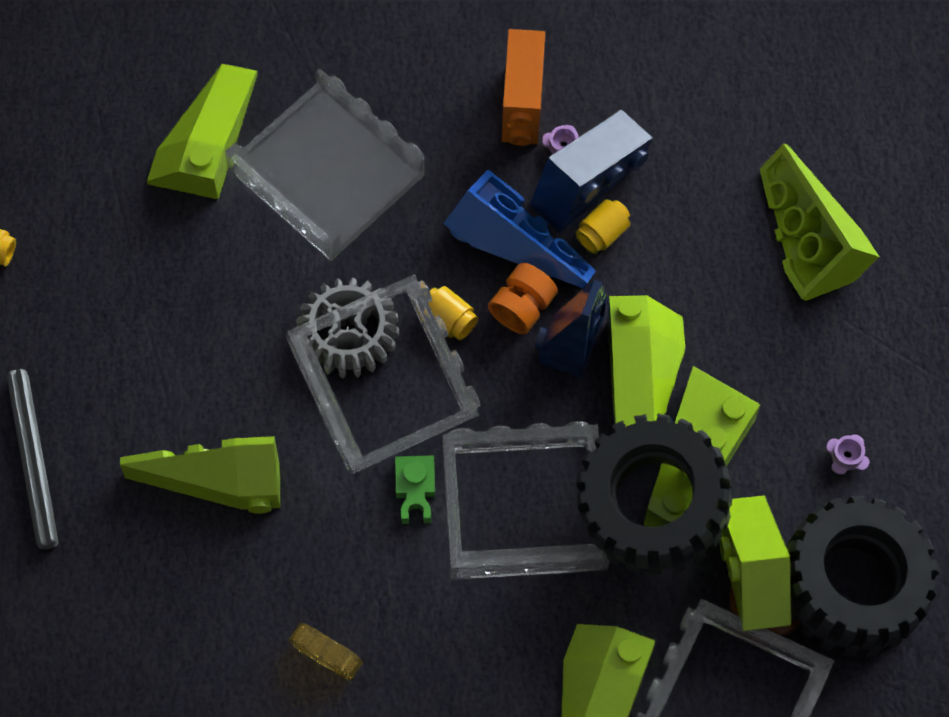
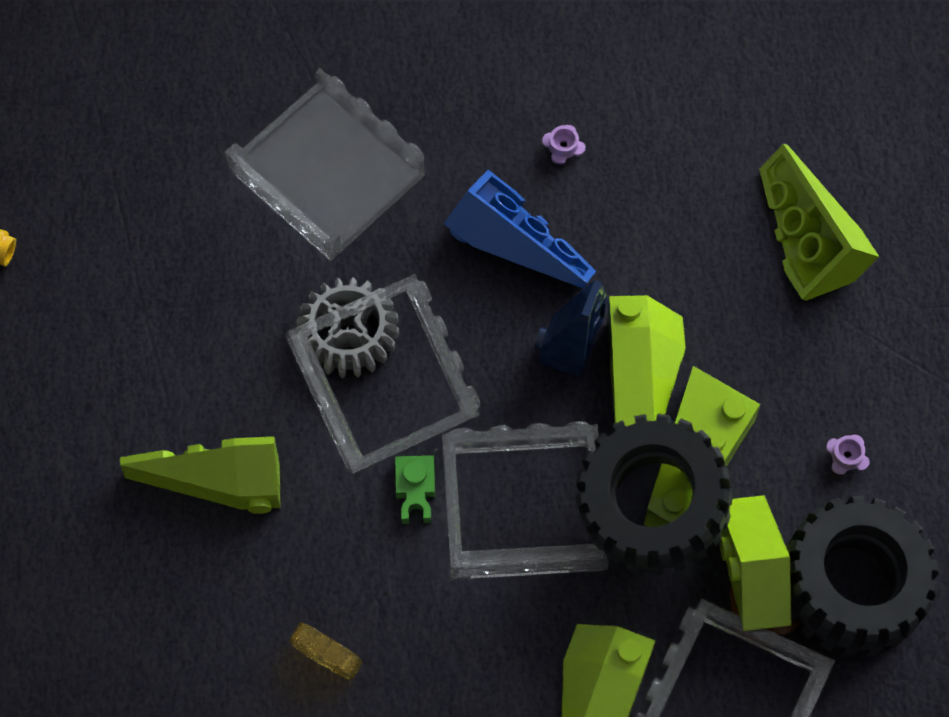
dark grey axle [7,369,59,550] -> none
lime wedge [147,64,257,199] -> none
yellow brick [421,286,478,340] -> none
orange wheel [488,263,558,335] -> none
orange window [502,29,546,146] -> none
dark blue wedge [529,110,653,233] -> none
yellow brick [575,199,630,254] -> none

